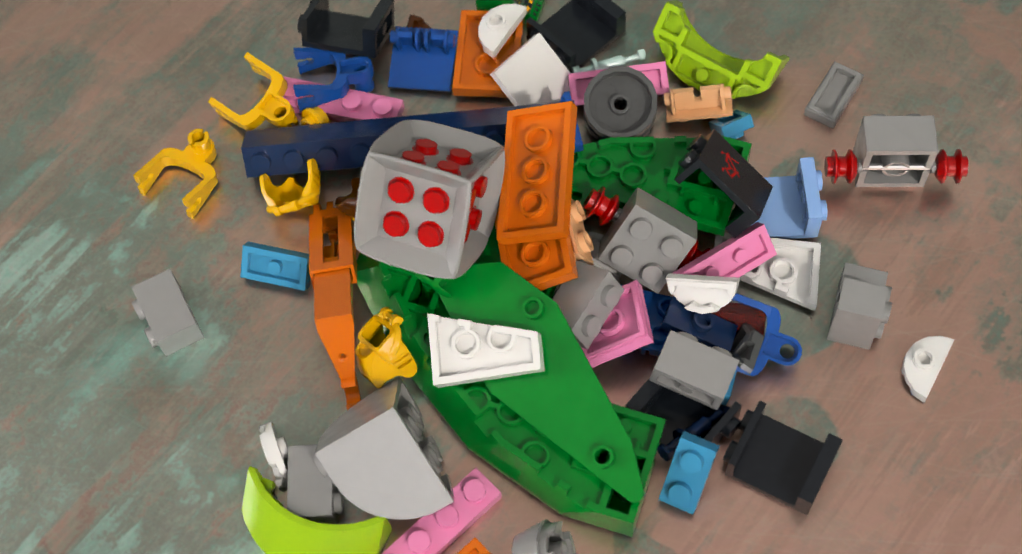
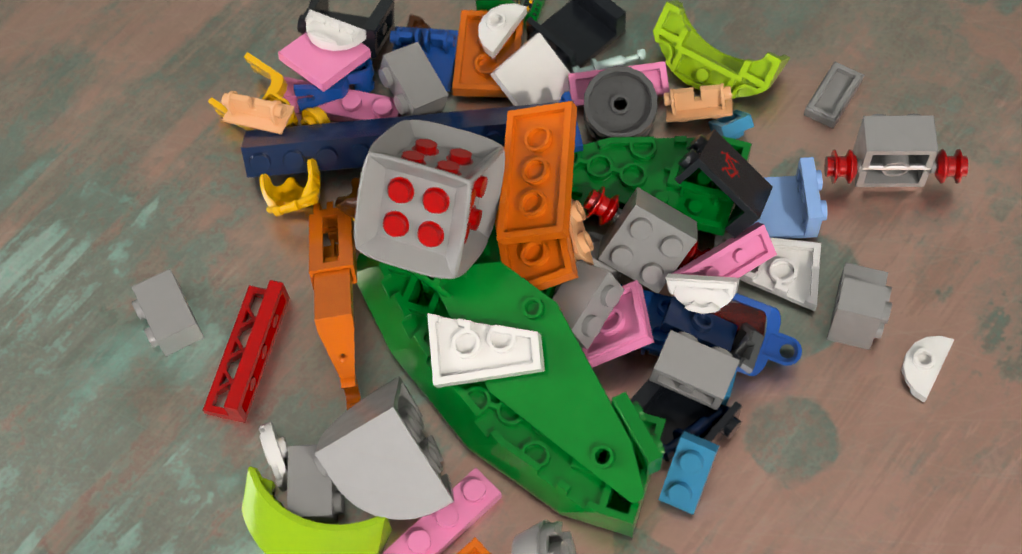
yellow piece [133,128,218,219] -> none
dark azure plate [240,241,310,291] -> none
yellow helmet [355,307,417,389] -> none
black panel [723,401,843,515] -> none
none -> red fence [203,280,290,423]
none -> light nougat hinge [222,91,295,135]
none -> bright pink tile [278,32,371,92]
none -> white plate [305,10,366,51]
none -> light grey brick [378,42,449,116]
none -> green plate [612,392,665,476]

